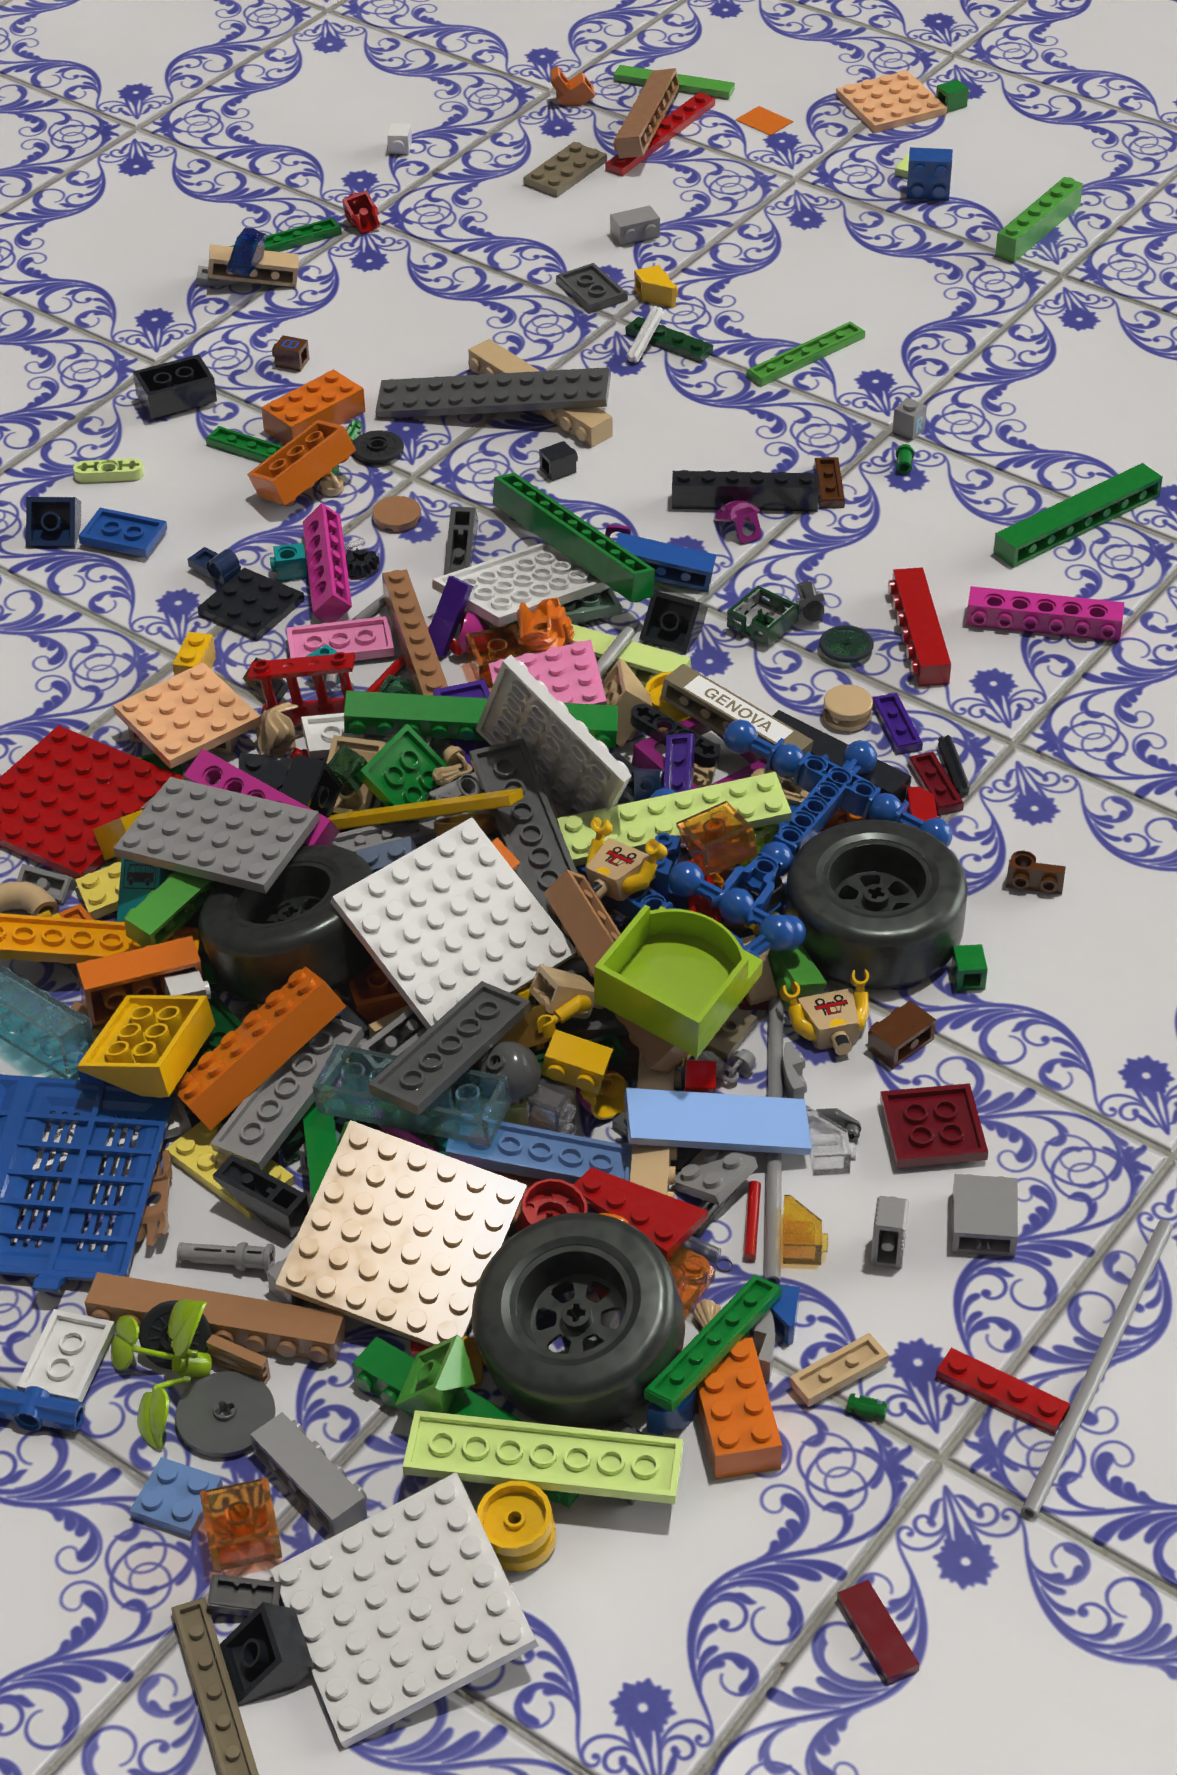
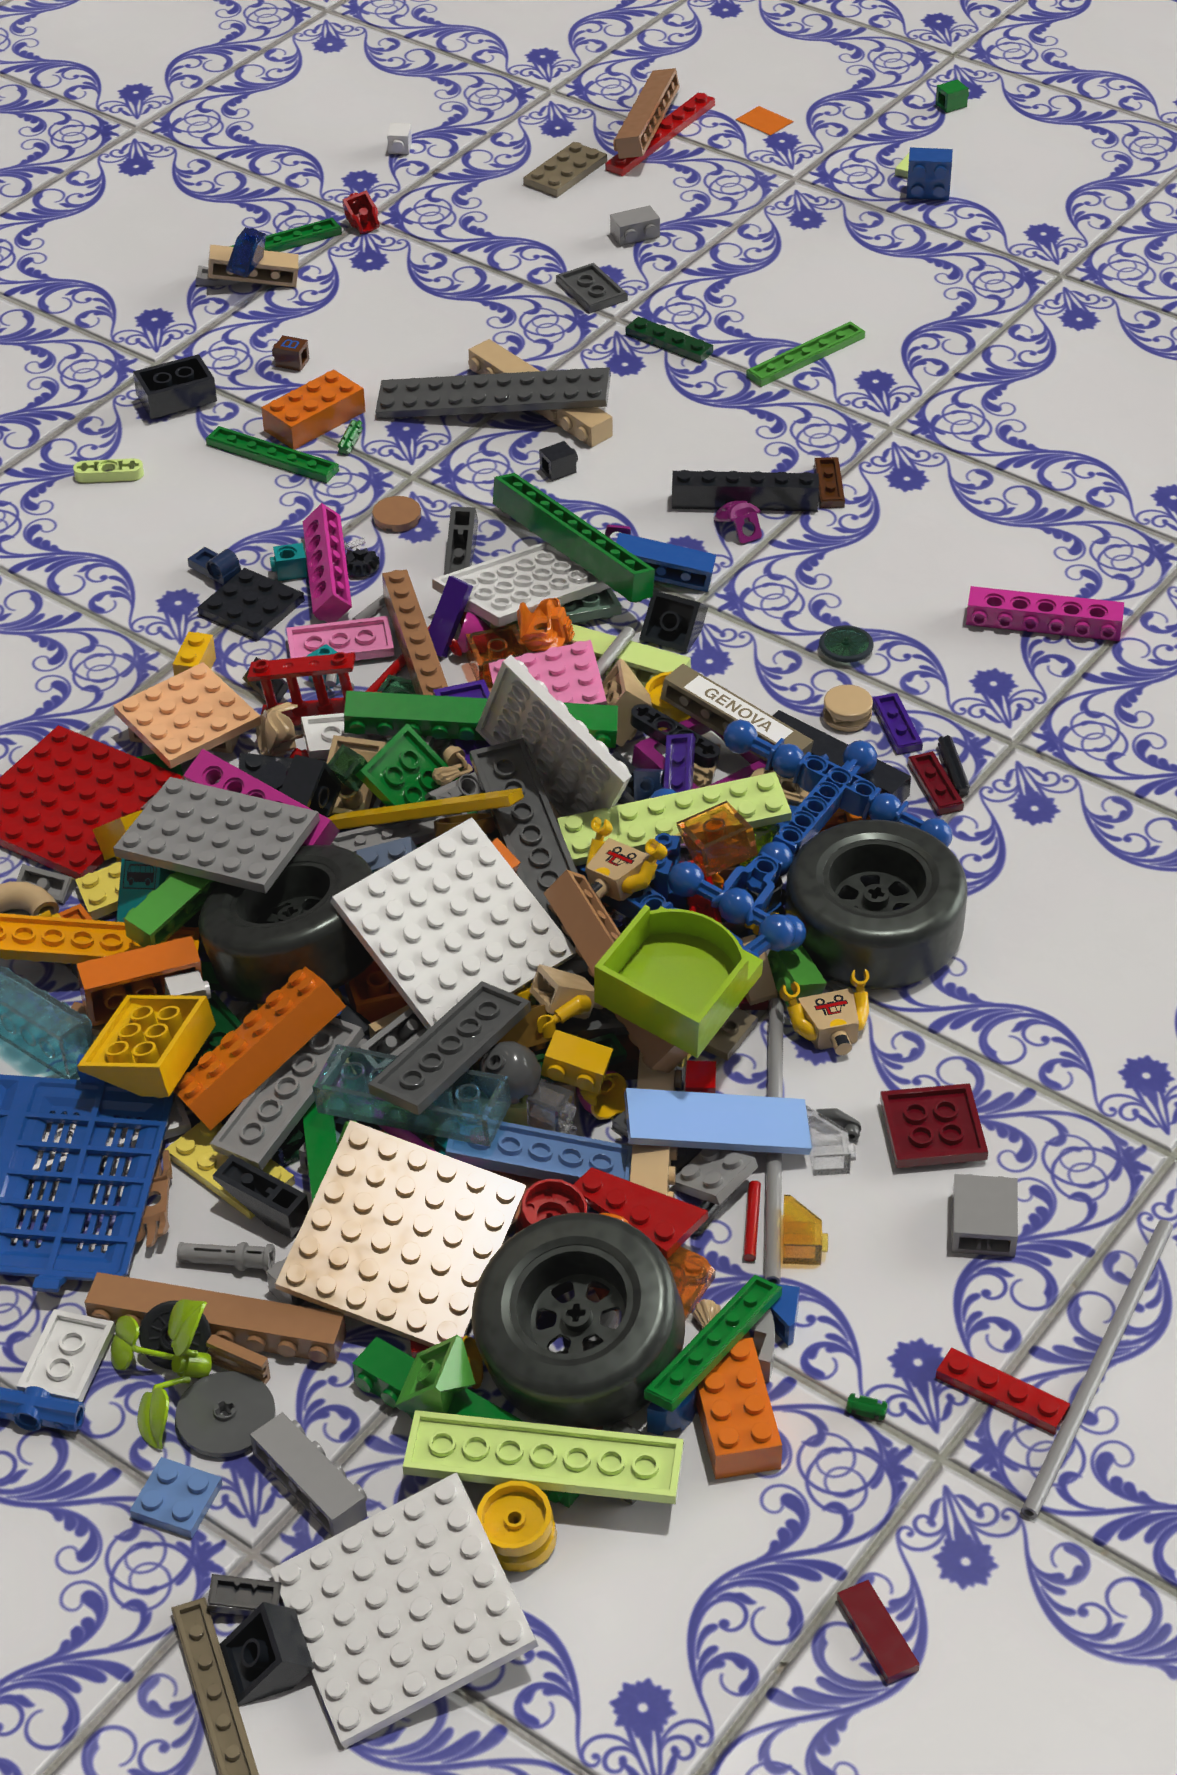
dark blue slope [26,497,81,547] -> none
blue plate [78,507,167,558] -> none
clear orange brick [200,1477,282,1572] -> none
orange brick [247,420,356,506] -> none
tan tile [320,472,344,497] -> none
black wheel [353,430,404,463] -> none
orange brick [550,66,595,106] -> none
bright green tile [614,65,735,99] -> none
white axle [627,306,664,363] -> none
yellow slope [634,265,678,307] -> none
dark grey piece [679,1236,733,1272] -> none
light grey piece [694,1049,756,1083] -> none
dark green piece [727,586,799,647] -> none
light grey slope [783,1041,807,1099] -> none
tan plate [789,1333,889,1407] -> none
dark grey hips [795,580,825,622] -> none
light nougat plate [836,70,947,133] -> none
reddish brown brick [867,1000,936,1069] -> none
light grey brick [870,1196,909,1269] -> none
red brick [888,567,951,686] -> none
light grey brick [892,398,927,440] -> none
green pin [895,444,915,474] -> none
red piece [906,787,938,821] -> none
green brick [951,944,988,991] -> none
green brick [993,463,1163,568] -> none
bright green brick [995,177,1083,263] -> none
reddish brown plate [1006,850,1066,894] -> none

